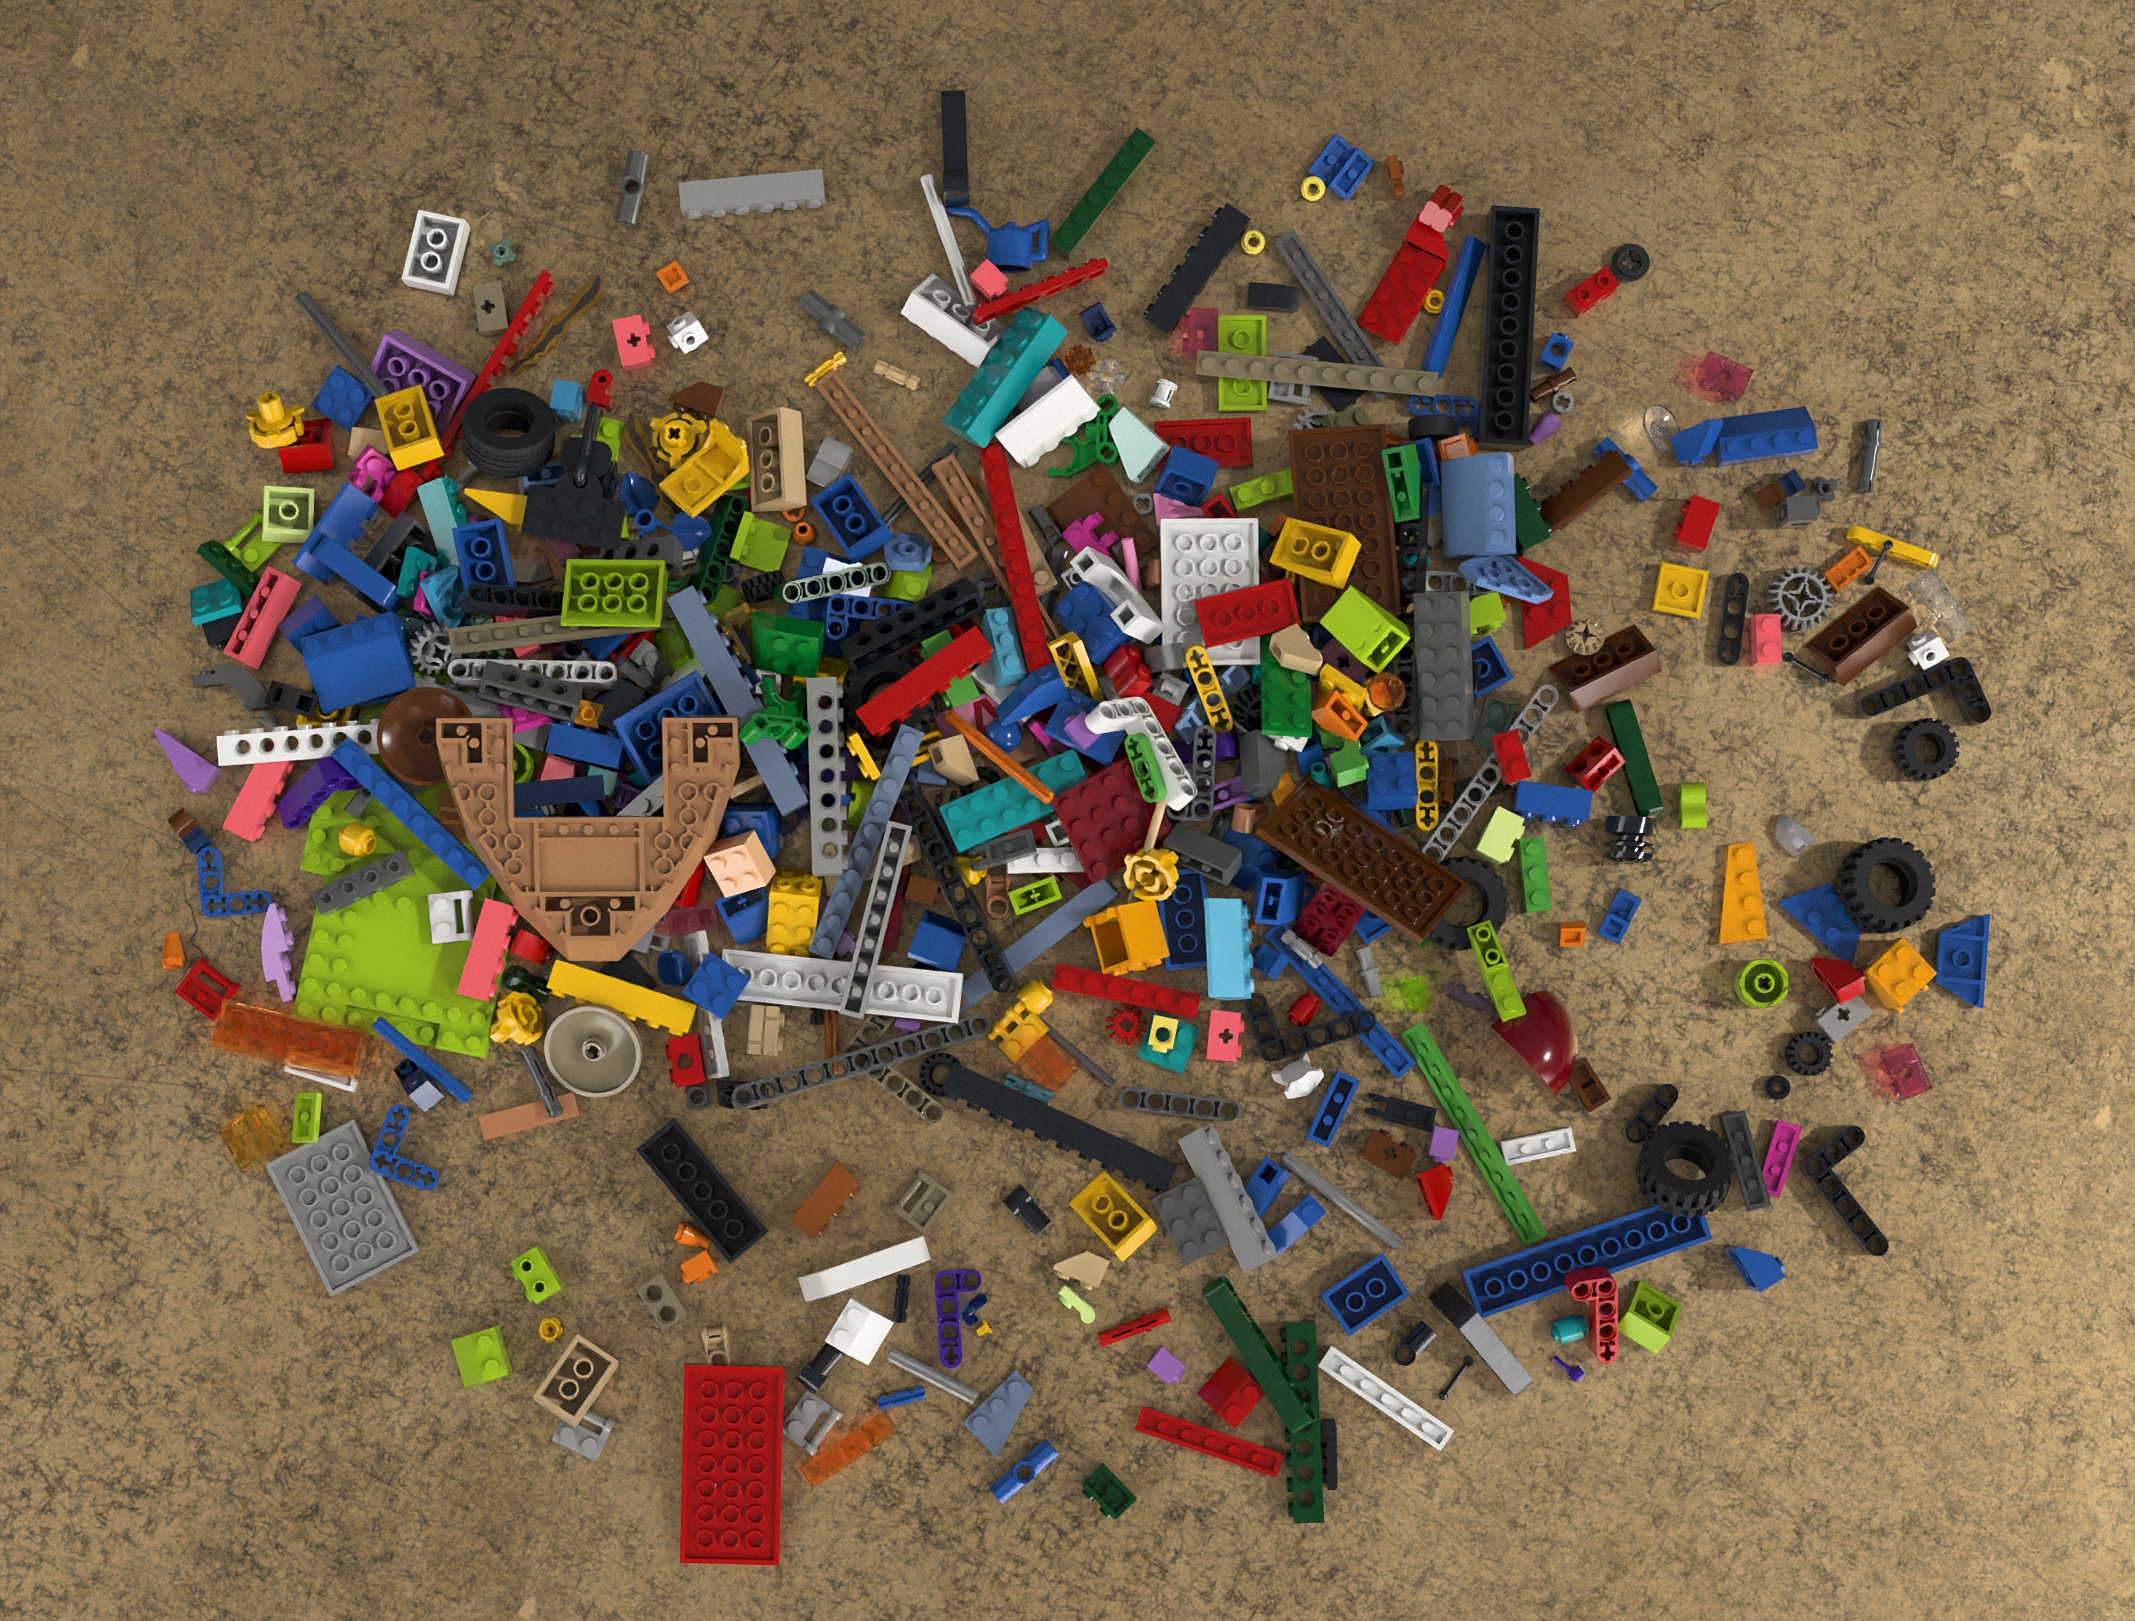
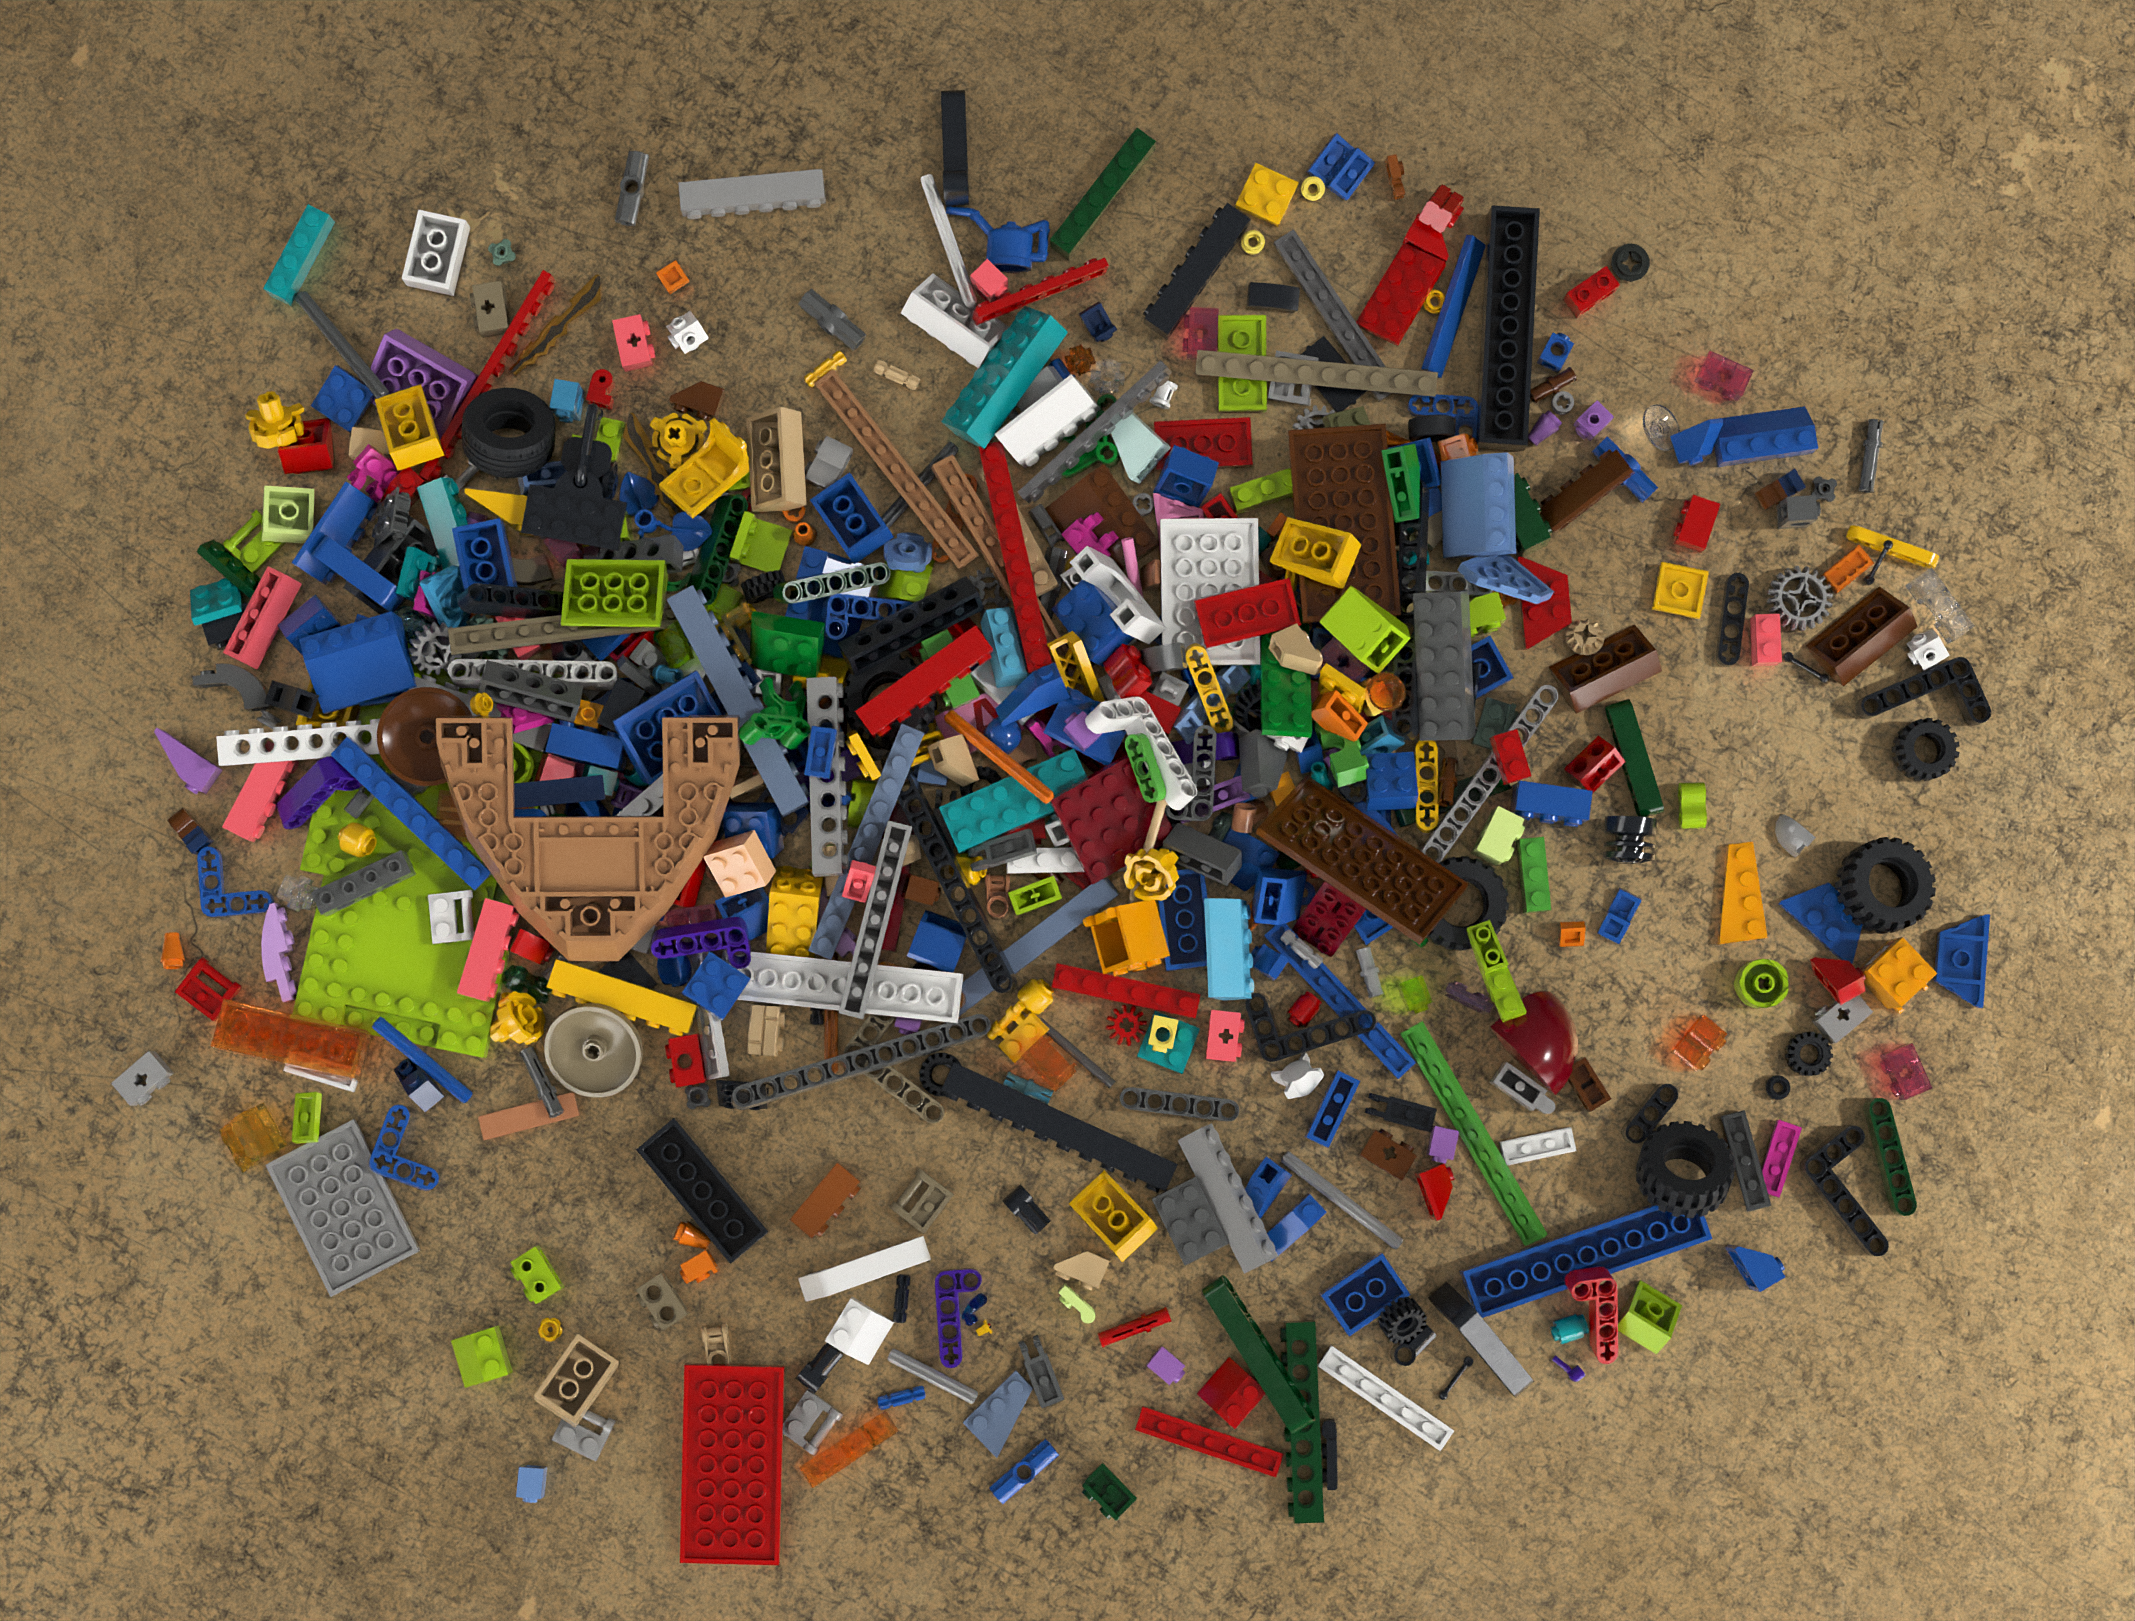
none -> light grey brick [111,1051,174,1106]
none -> teal brick [263,204,335,306]
none -> clear brick [276,874,319,912]
none -> dark grey hinge [372,487,411,548]
none -> yellow plate [470,692,493,716]
none -> medium blue brick [516,1464,547,1503]
none -> dark purple beam [651,917,751,969]
none -> dark azure pin [652,664,684,684]
none -> blue plate [804,726,837,779]
none -> coral slope [842,860,876,903]
none -> flat silver plate [1018,360,1172,503]
none -> dark grey hinge [1018,1335,1065,1409]
none -> yellow plate [1235,163,1299,227]
none -> black tyre [1378,1297,1427,1344]
none -> light grey brick [1489,1062,1555,1114]
none -> medium lavender brick [1573,400,1614,441]
none -> clear orange brick [1671,1015,1727,1071]
none -> dark green beam [1863,1098,1917,1216]

